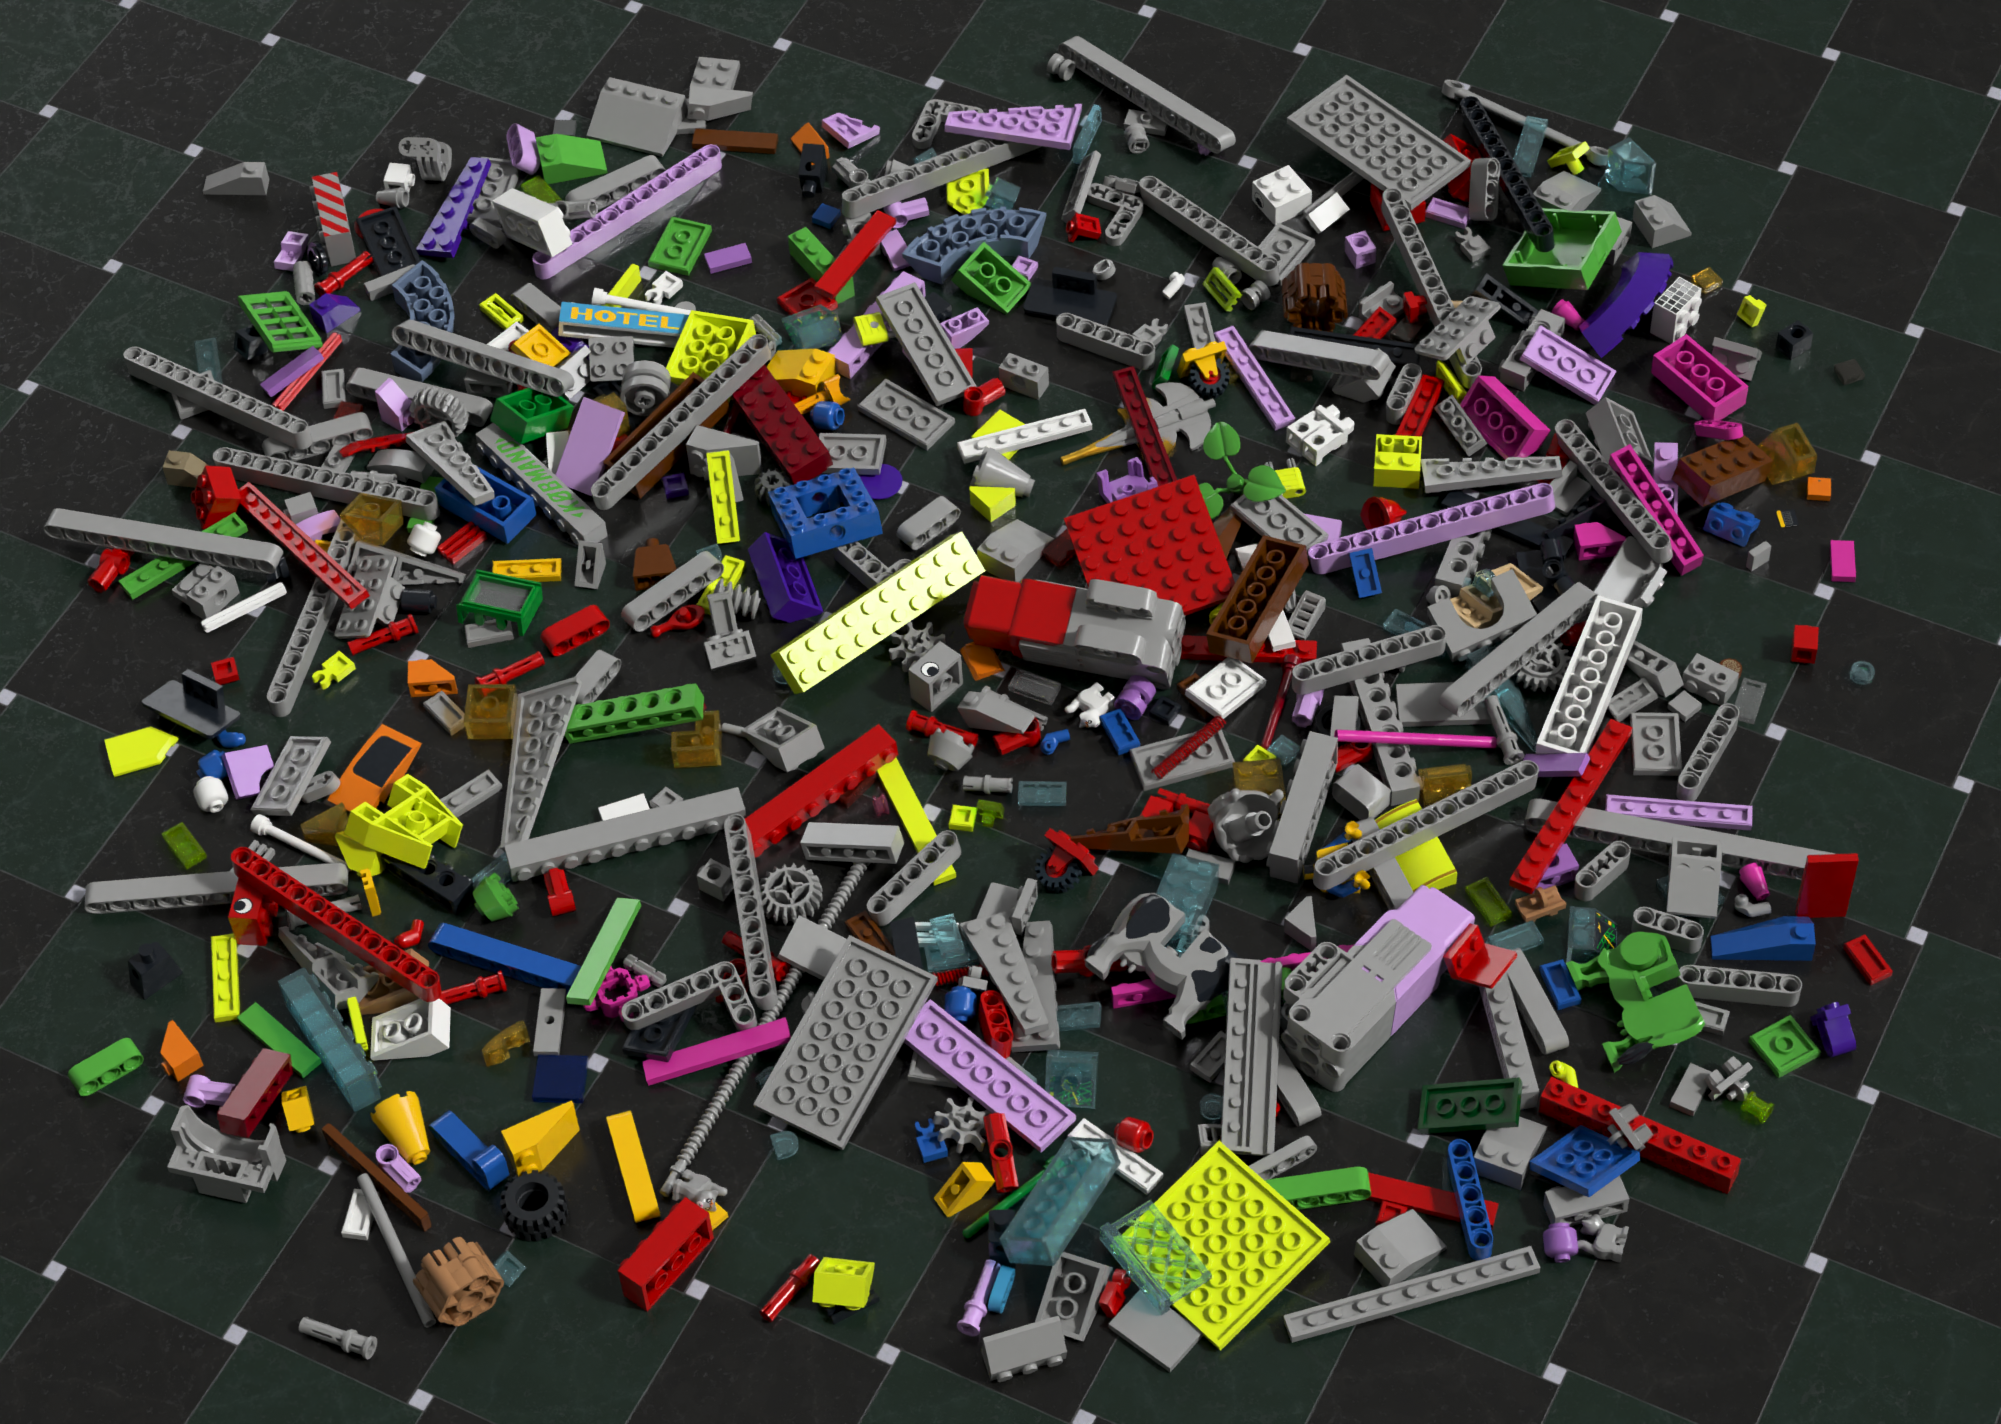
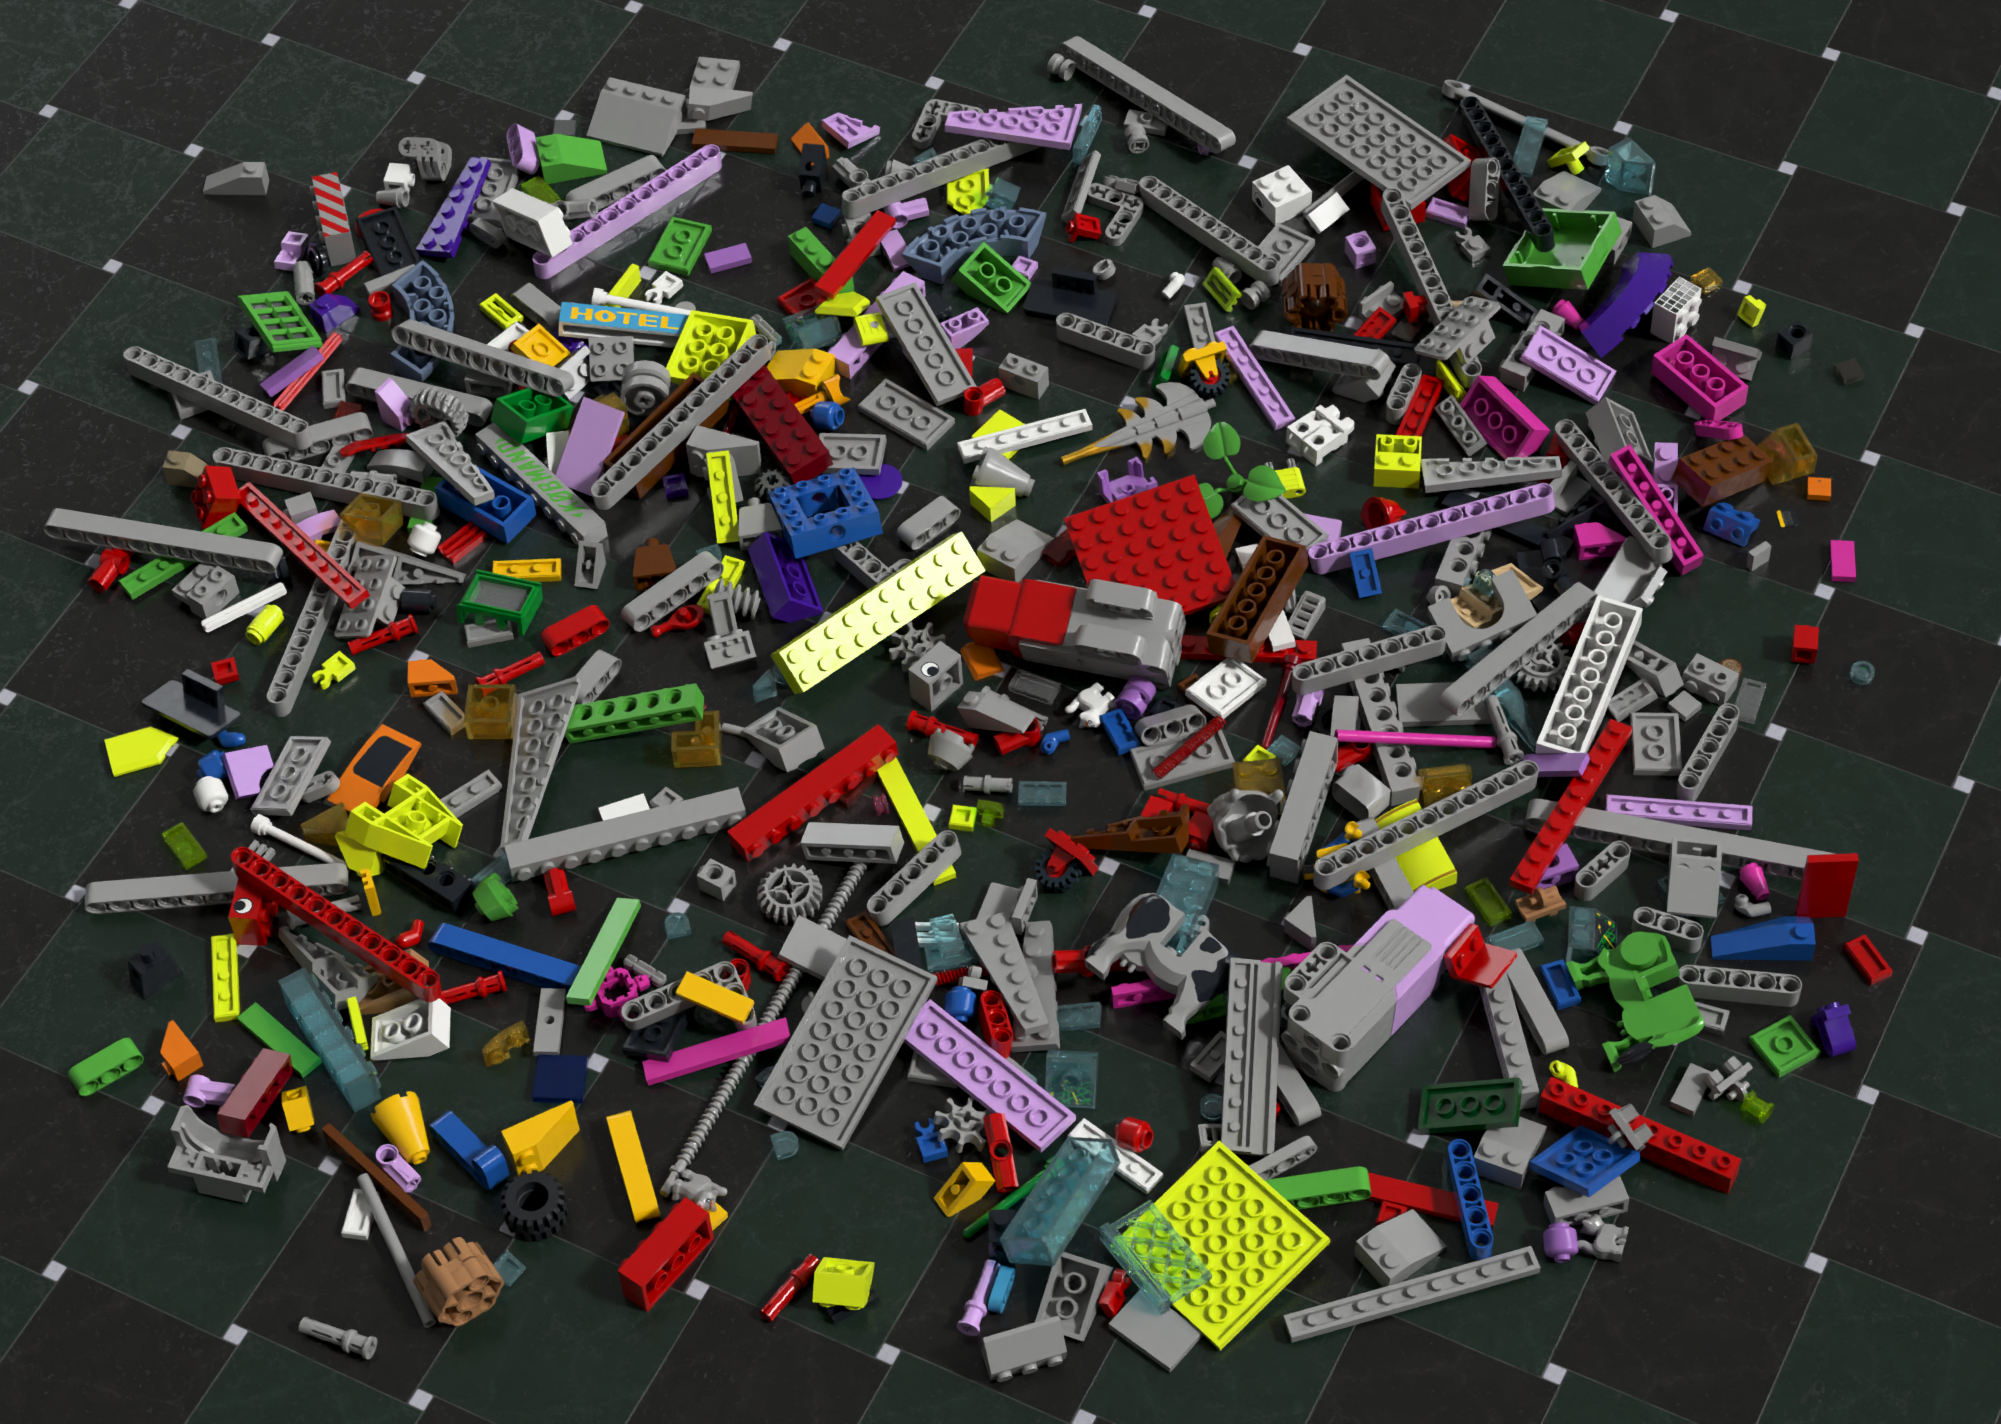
light grey beam [724,814,778,1010] -> none
dark red tile [1112,366,1177,486] -> none
none -> neon yellow head [245,605,284,645]
none -> red wheel [368,291,393,322]
none -> clear light blue tile [665,912,692,940]
none -> yellow tile [676,971,755,1025]
none -> light grey torso [738,498,783,551]
none -> clear light blue slope [752,669,777,702]
none -> neon yellow tile [815,292,870,317]
none -> light grey beam [1135,705,1206,746]

